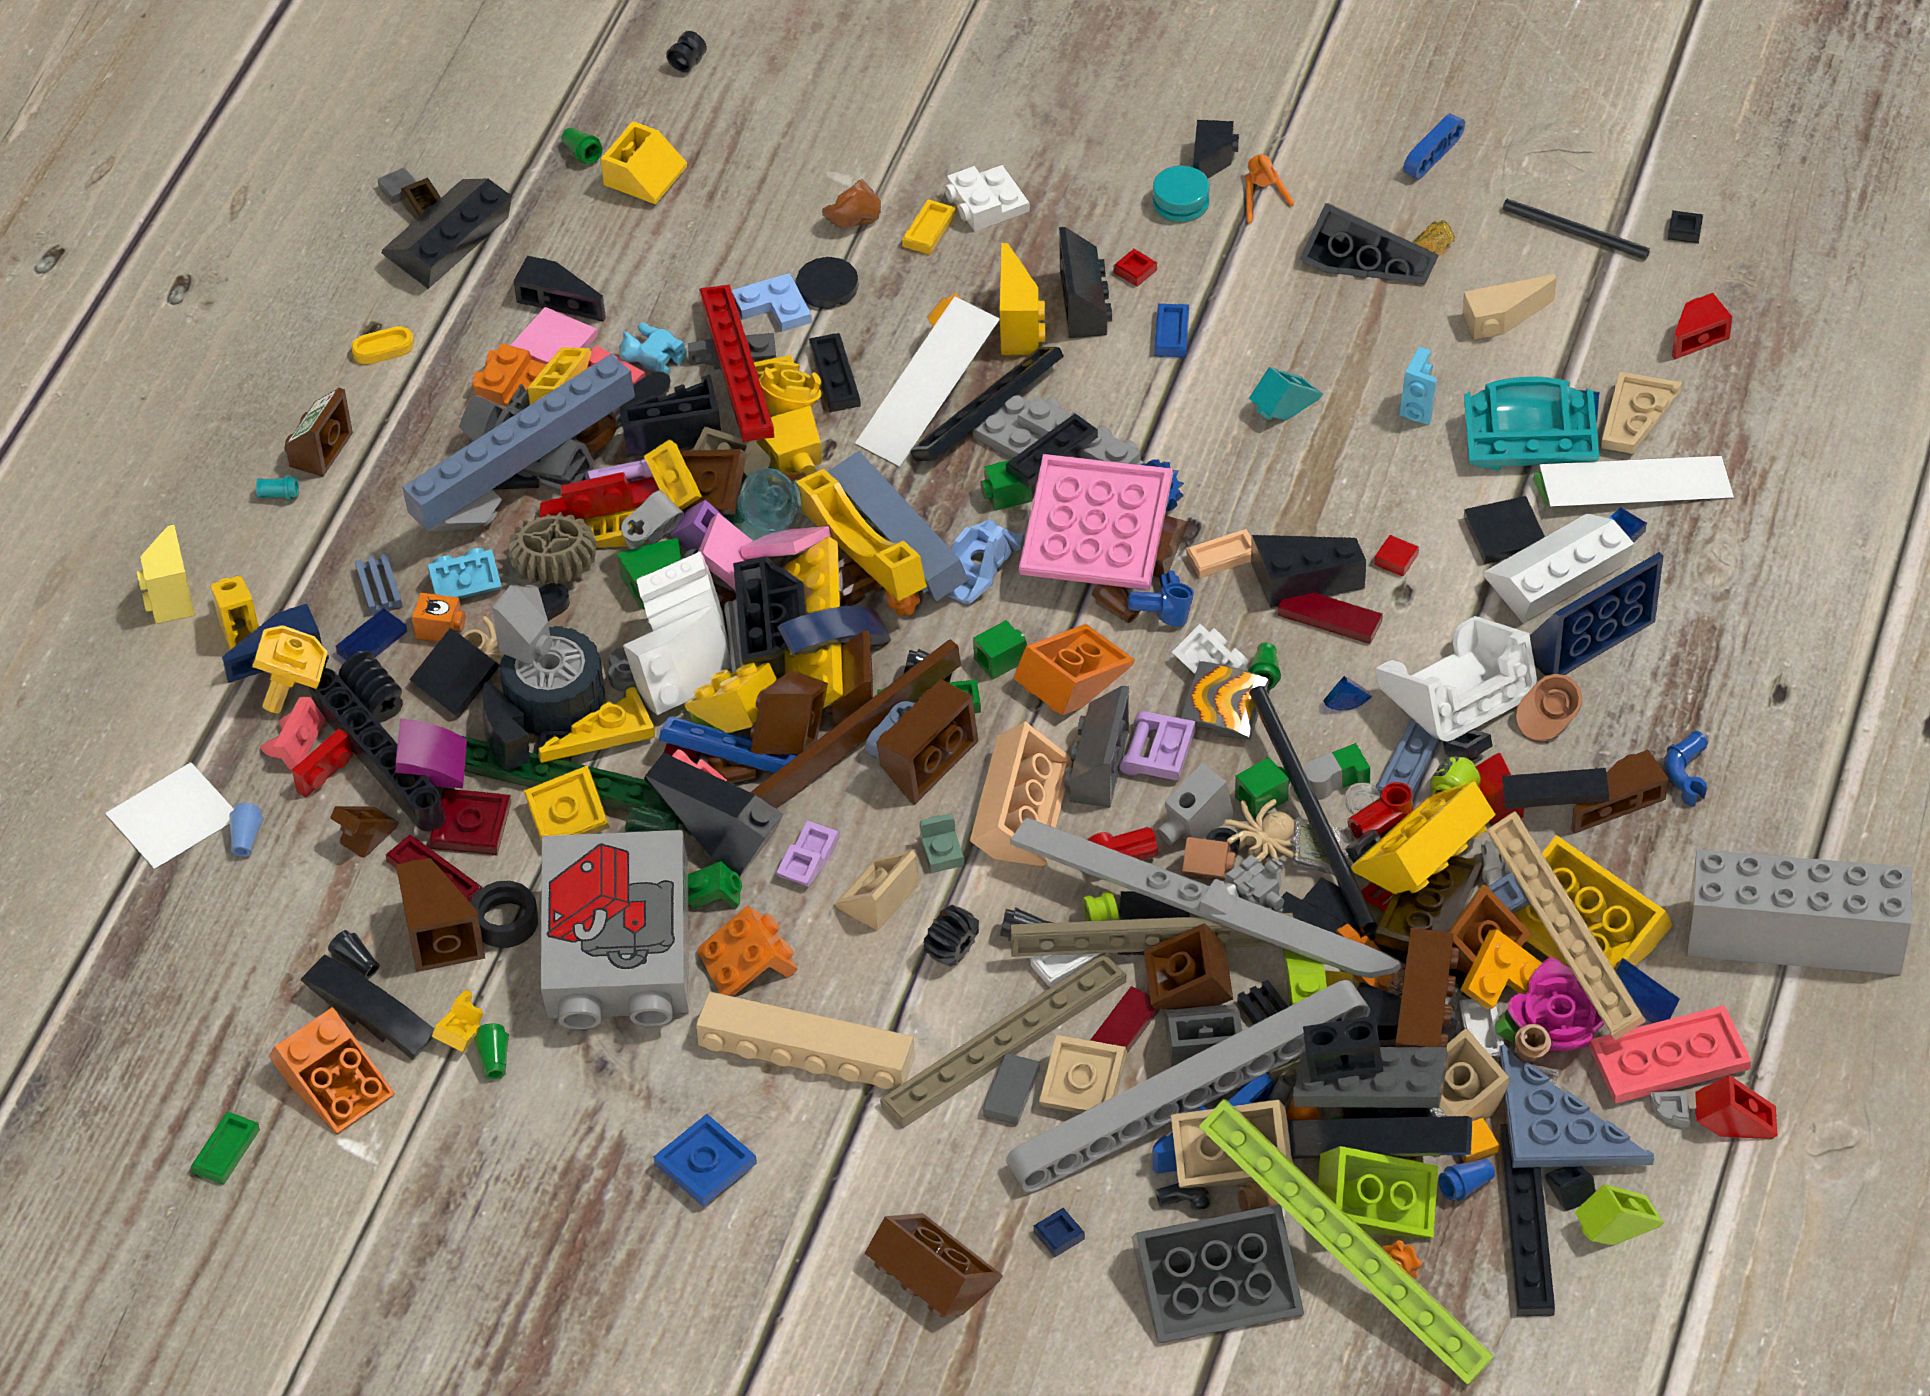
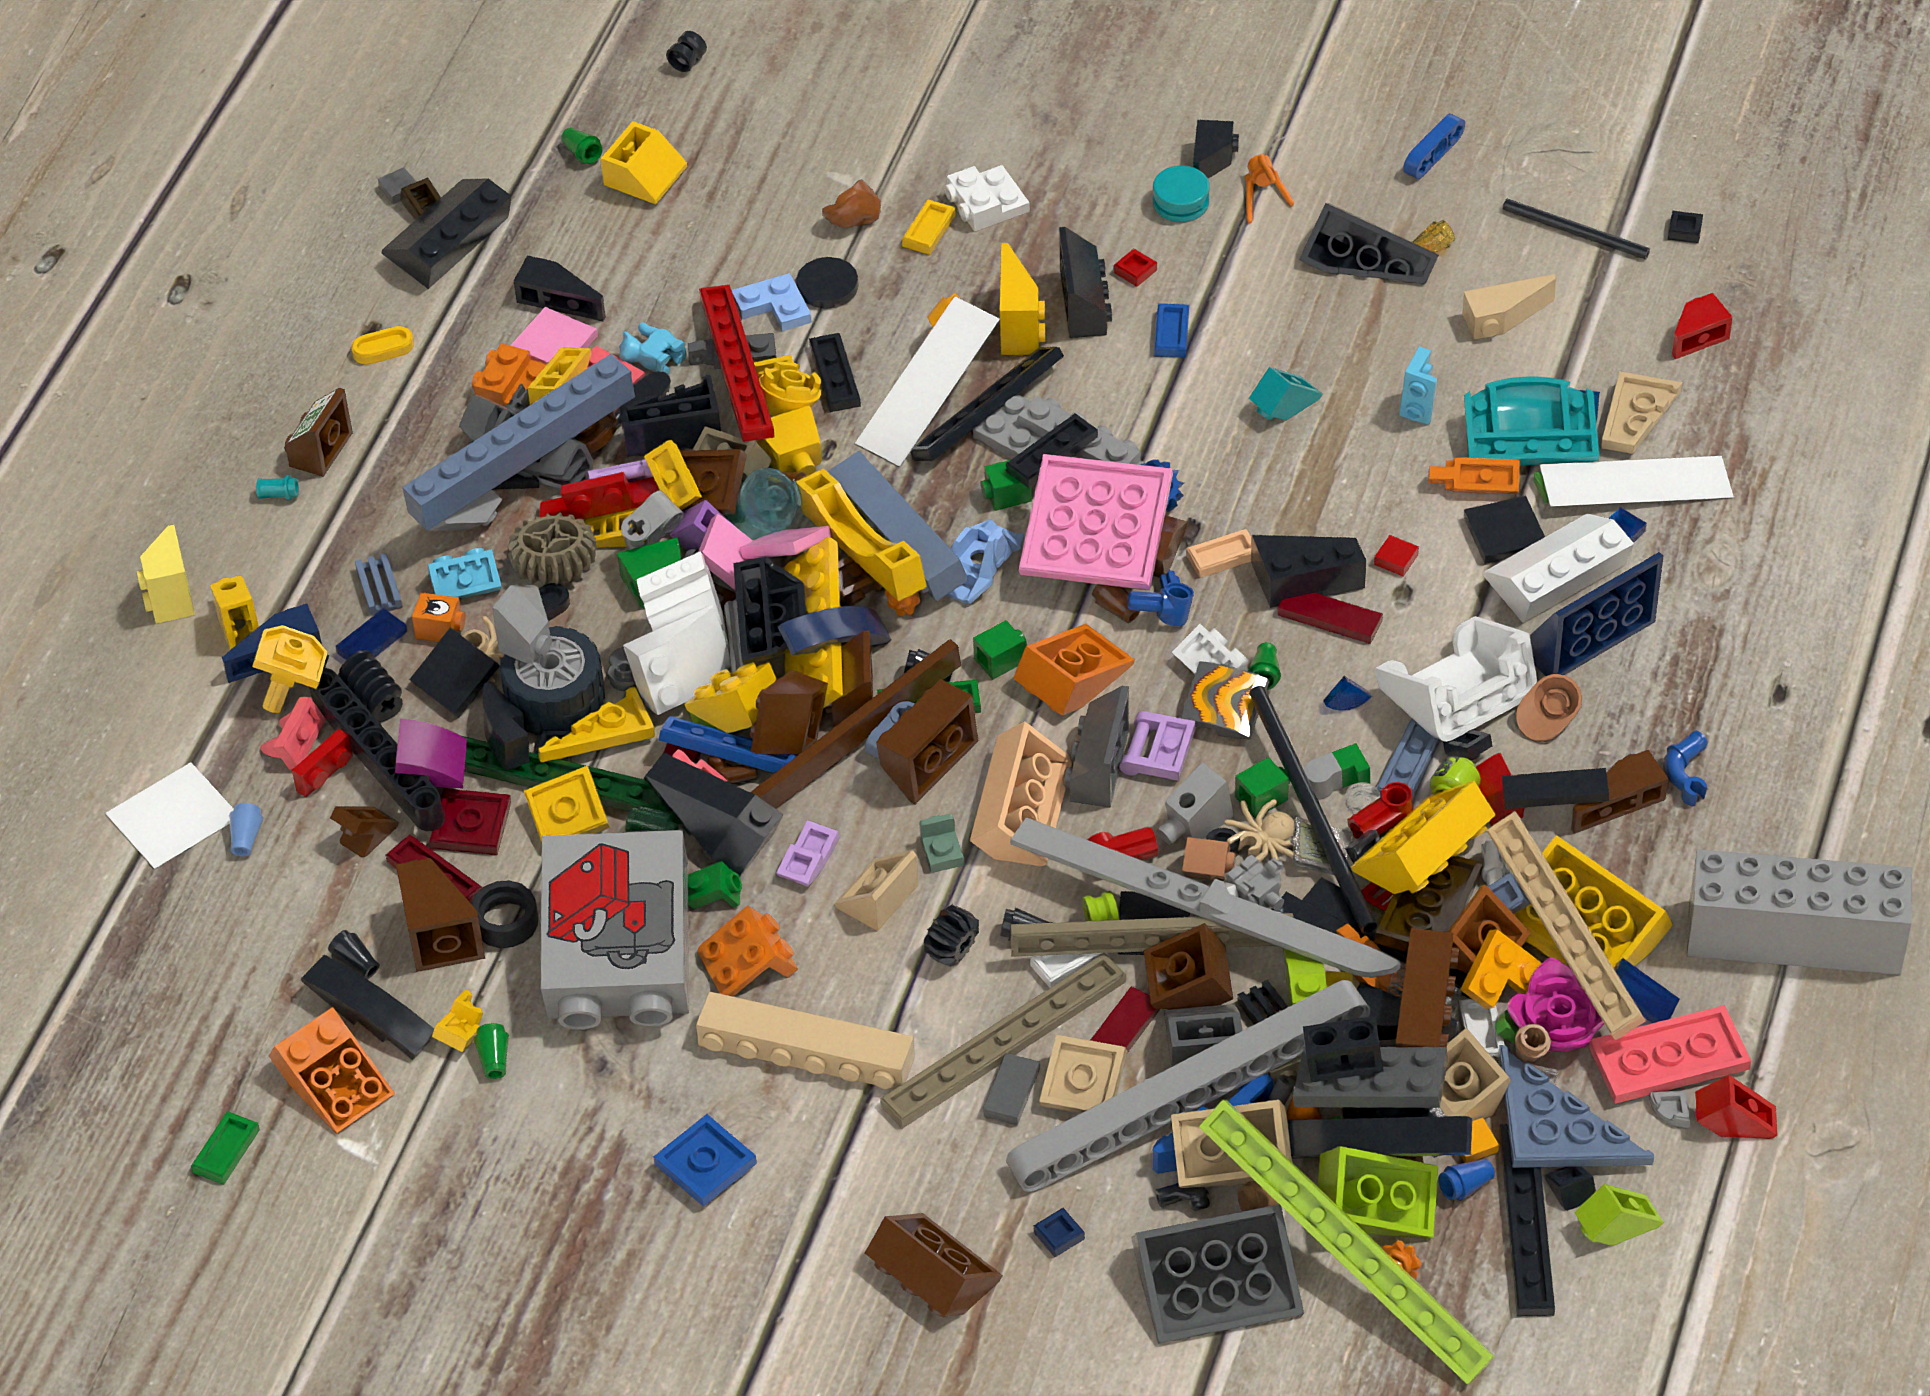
none -> orange hinge [1428,457,1520,494]

